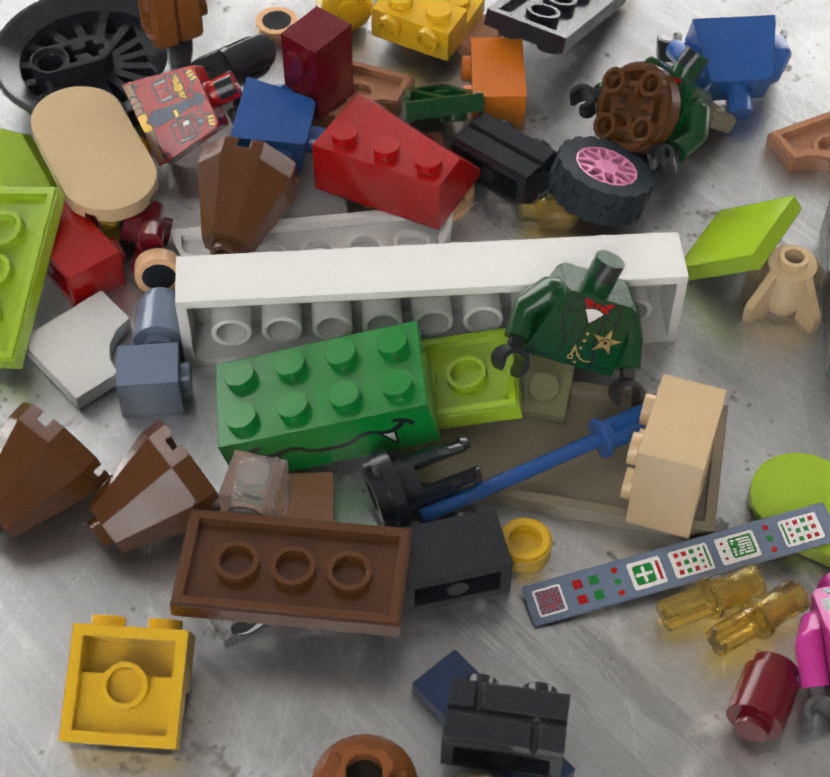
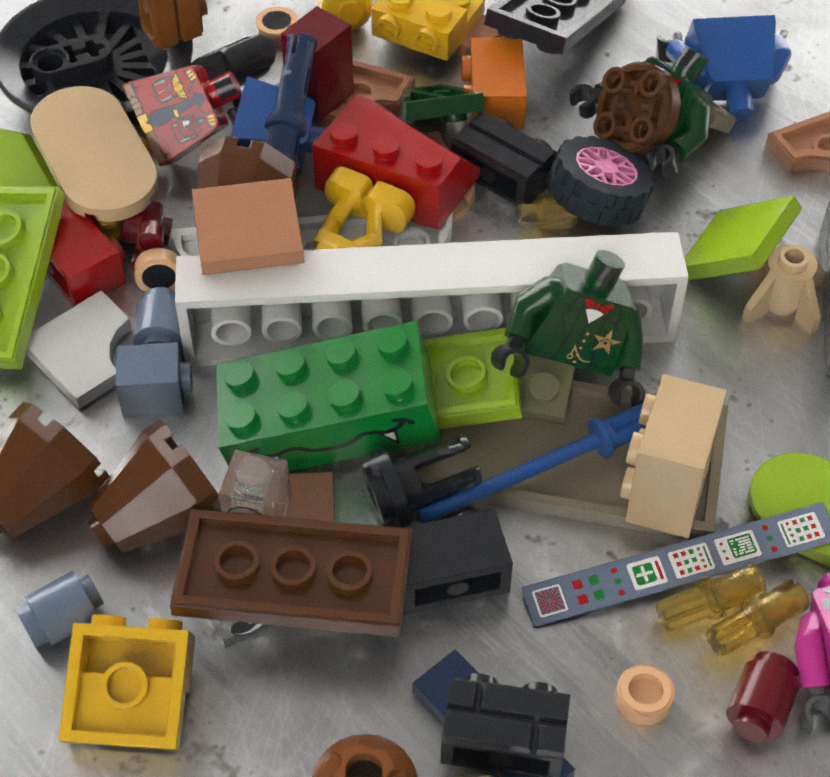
yellow tile [502,517,552,573] -> none
none -> sand blue brick [15,571,104,648]
none -> nougat tile [192,178,304,275]
none -> dark blue pin [264,33,317,174]
none -> yellow piece [312,167,415,250]
none -> light nougat tile [615,664,675,726]

